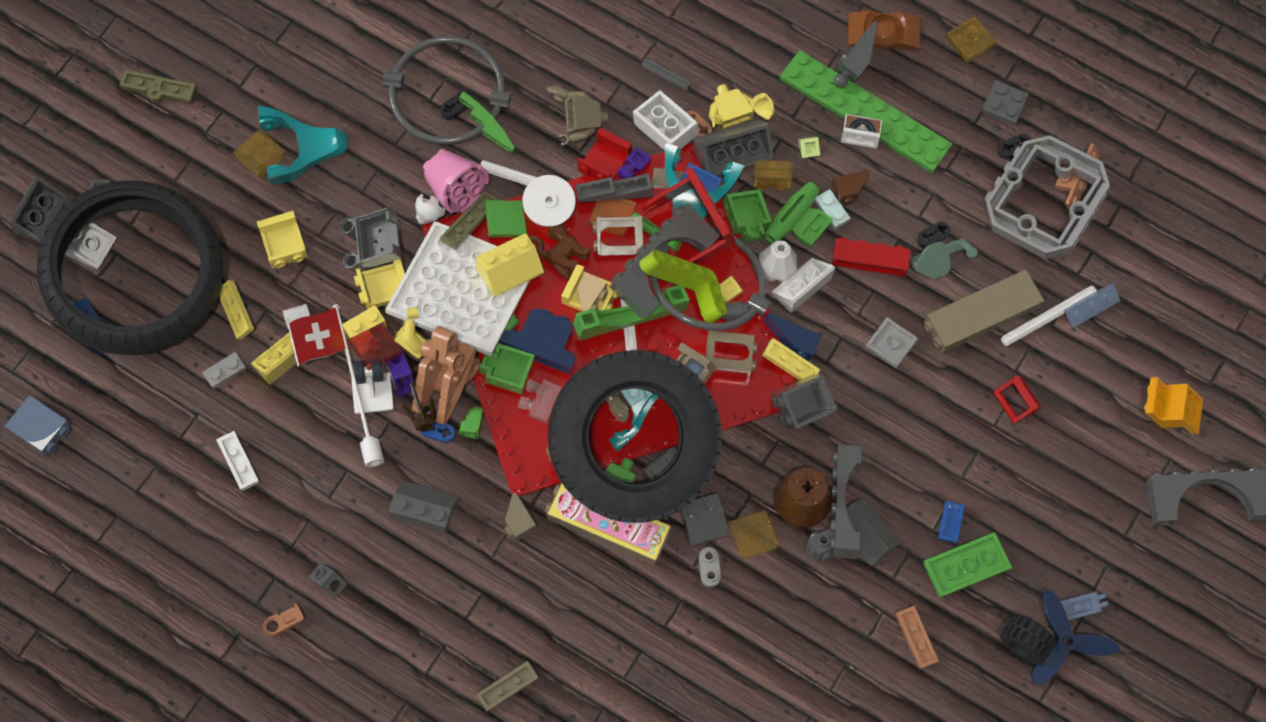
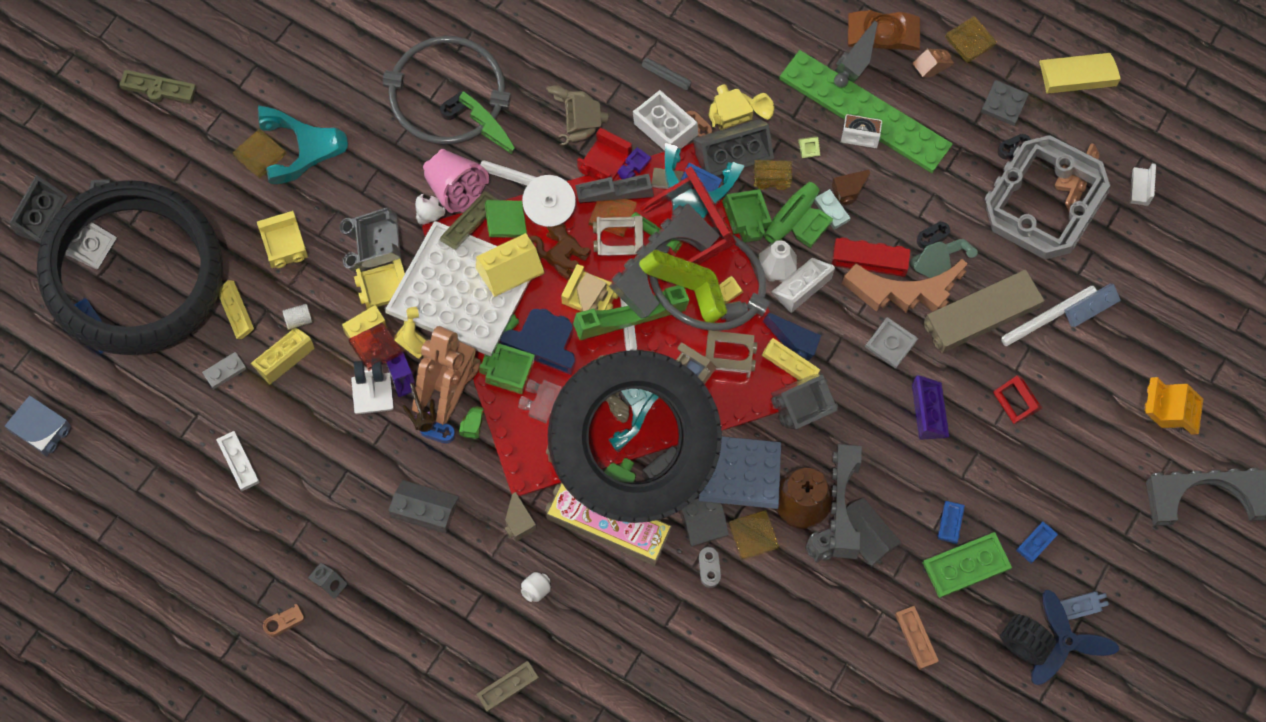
flag [288,304,384,467] -> none
none -> white head [521,572,551,602]
none -> sand blue plate [699,437,781,509]
none -> nougat arch [842,259,968,313]
none -> nougat slope [912,49,954,77]
none -> dark purple slope [912,375,949,440]
none -> blue plate [1016,522,1058,563]
none -> light yellow slope [1040,53,1120,94]
none -> white panel [1130,164,1156,206]

